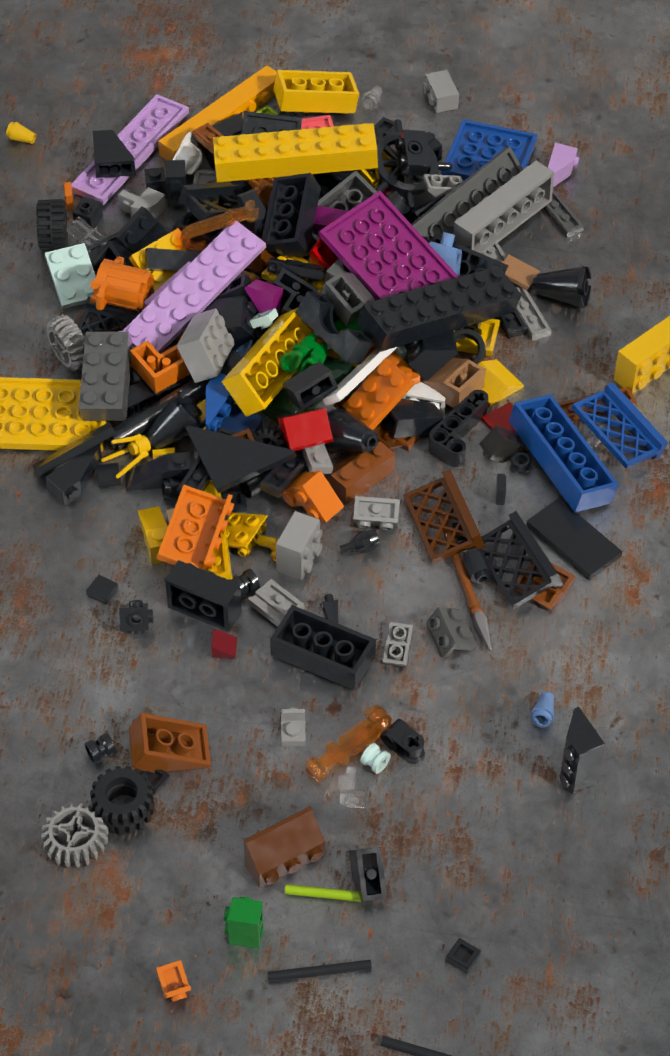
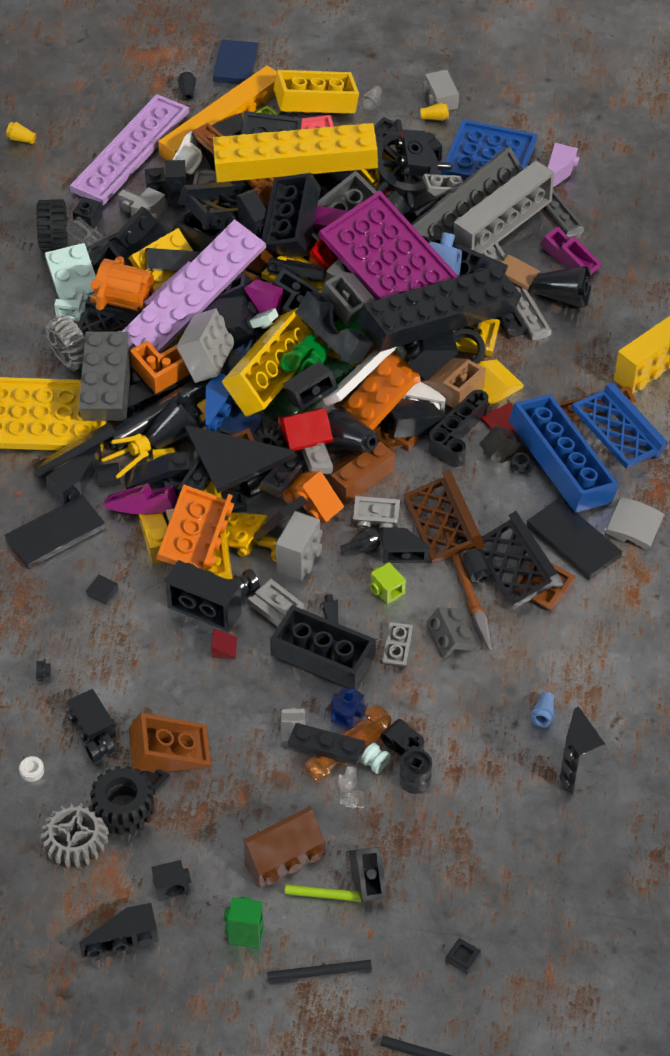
orange tile [63,182,74,211] -> none
black slope [93,130,136,178] -> none
black brick [119,600,154,635] -> none
orange bracket [155,960,191,1002] -> none
clear orange piece [180,200,259,252] -> none
black tile [496,474,506,505] -> none
none -> black tile [5,495,106,569]
none -> white tile [19,756,44,782]
none -> black plate [36,658,51,682]
none -> light aqua bracket [54,293,86,322]
none -> black brick [66,689,116,742]
none -> black slope [79,903,159,958]
none -> magenta slope [103,483,178,514]
none -> black brick [151,860,191,901]
none -> black cone [177,72,196,101]
none -> dark blue tile [213,39,258,84]
none -> black tile [254,496,307,542]
none -> black plate [288,723,365,766]
none -> clear blue brick [330,687,367,730]
none -> lime brick [370,562,406,604]
none -> black slope [382,527,429,563]
none -> black wheel [400,749,432,794]
none -> yellow cone [420,102,449,121]
none -> magenta slope [540,226,603,275]
none -> light grey slope [604,497,664,551]

